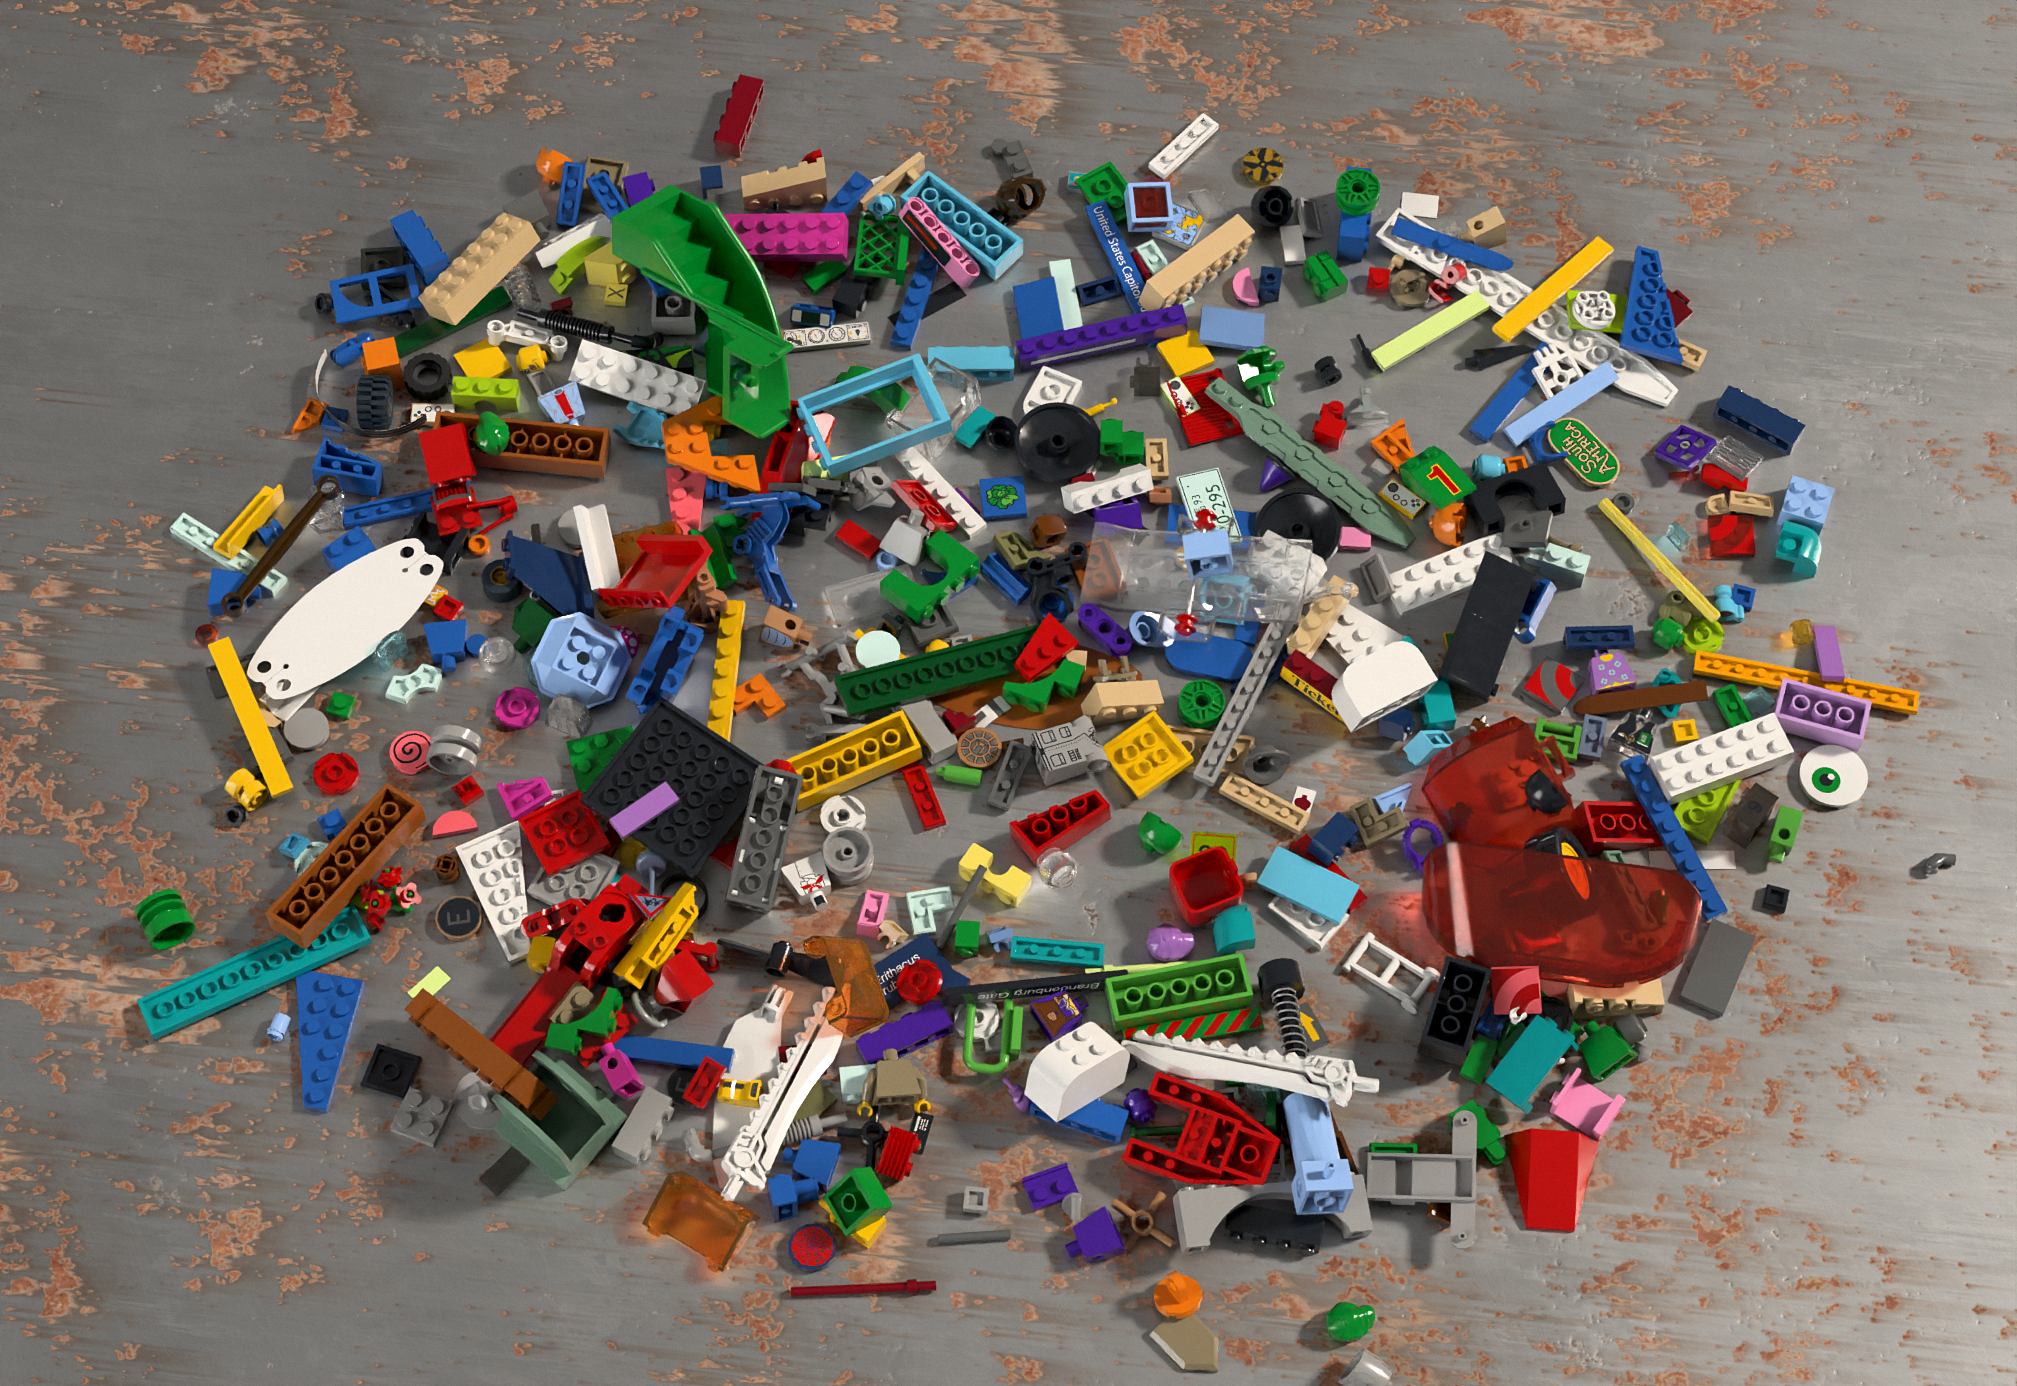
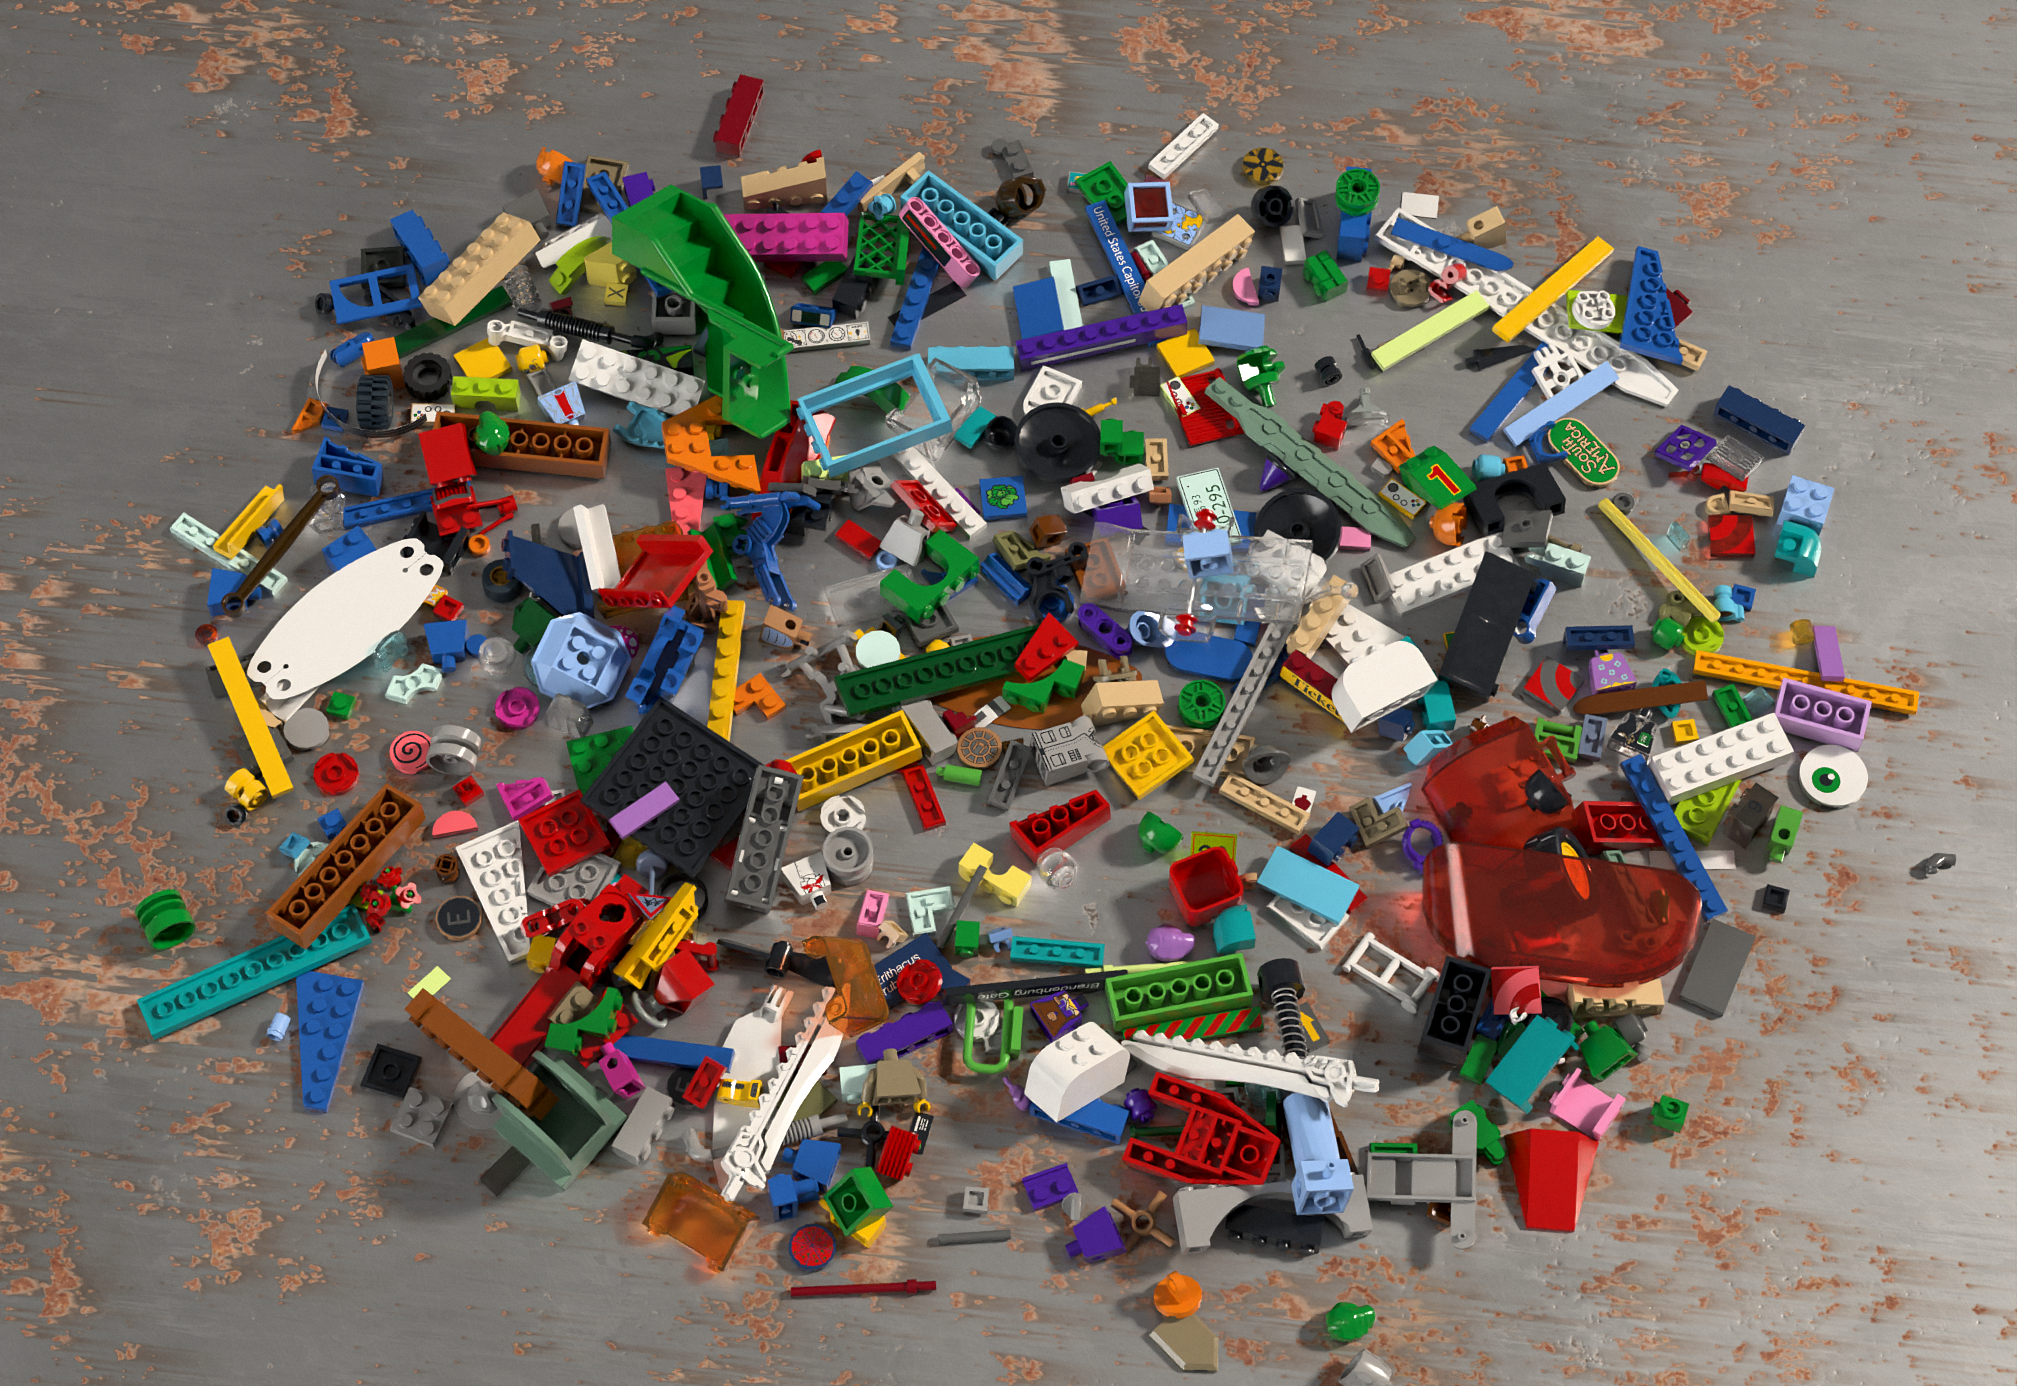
none -> green brick [1650,1095,1690,1133]

